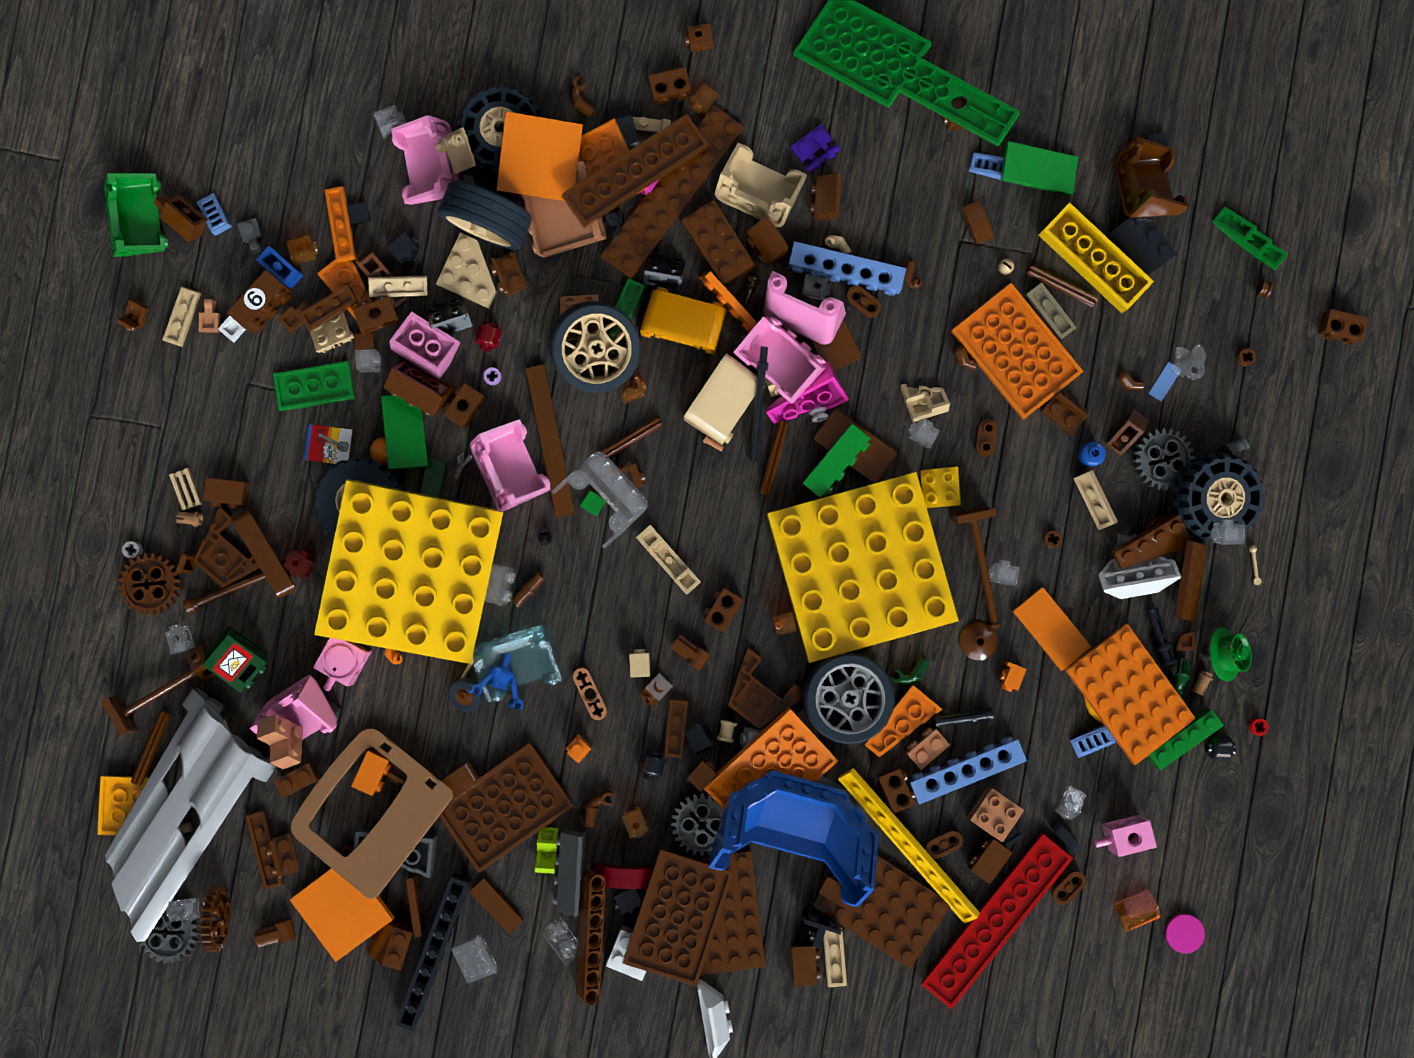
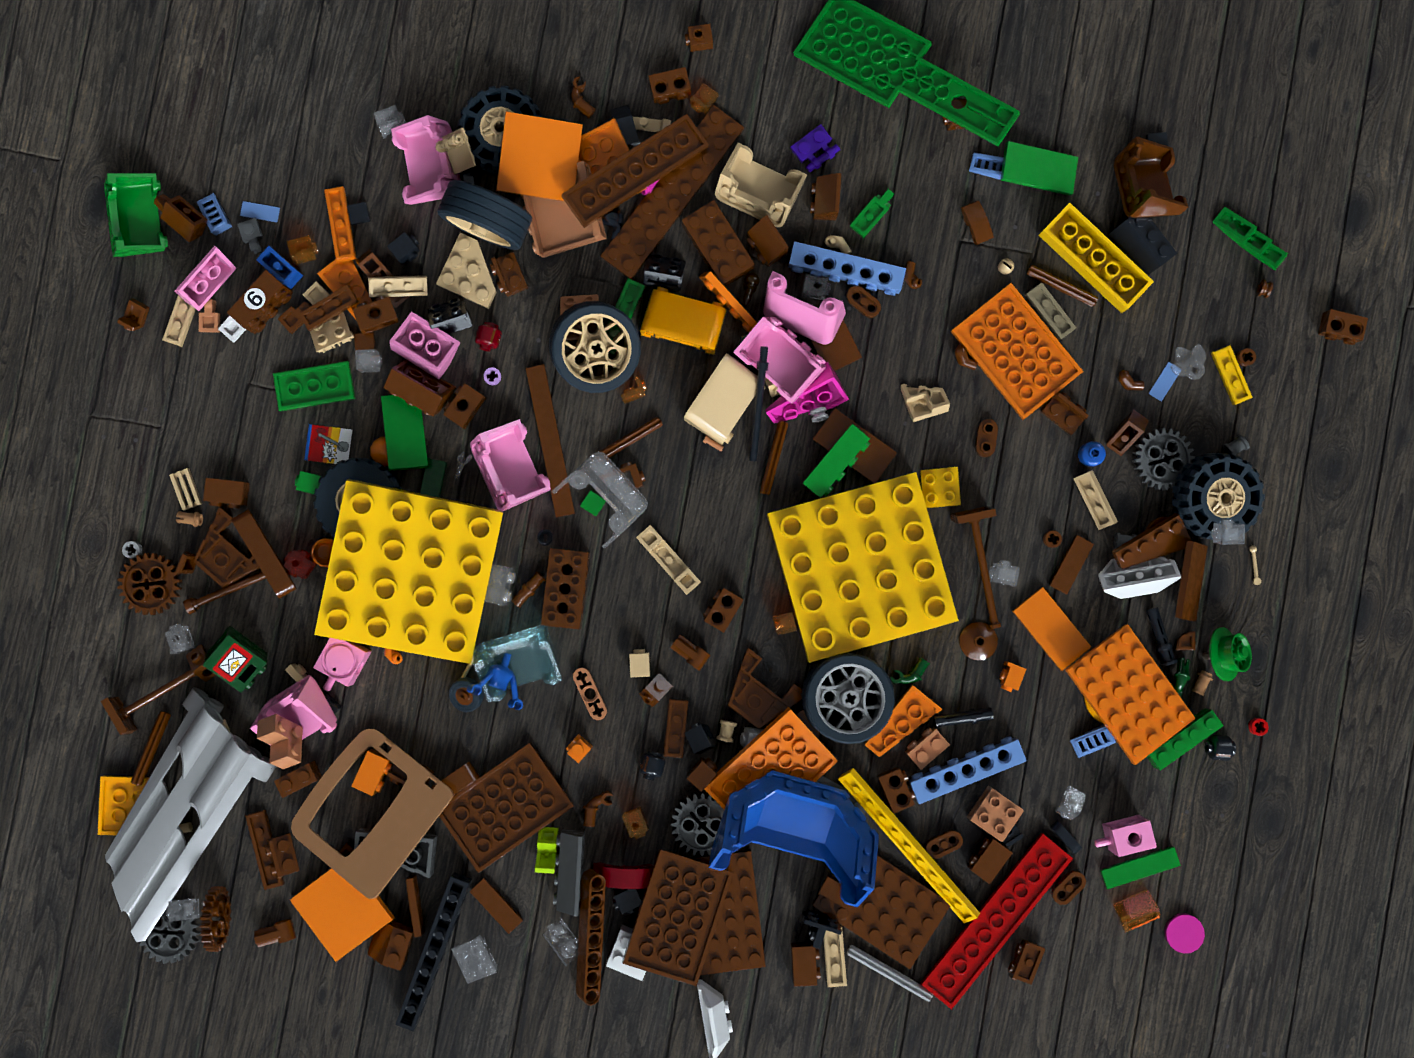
clear brick [908,419,940,449] -> none
none -> bright pink slope [174,246,237,311]
none -> medium blue sticker [240,201,280,222]
none -> tan plate [285,663,307,682]
none -> green brick [295,471,321,494]
none -> tan plate [303,282,330,305]
none -> orange hair [311,538,334,567]
none -> reddish brown brick [541,548,590,630]
none -> light grey axle [847,945,933,1002]
none -> green hinge [849,189,894,238]
none -> reddish brown bracket [1008,938,1045,985]
none -> reddish brown tile [1049,535,1094,595]
none -> green tile [1100,846,1181,889]
none -> yellow tile [1211,345,1253,405]

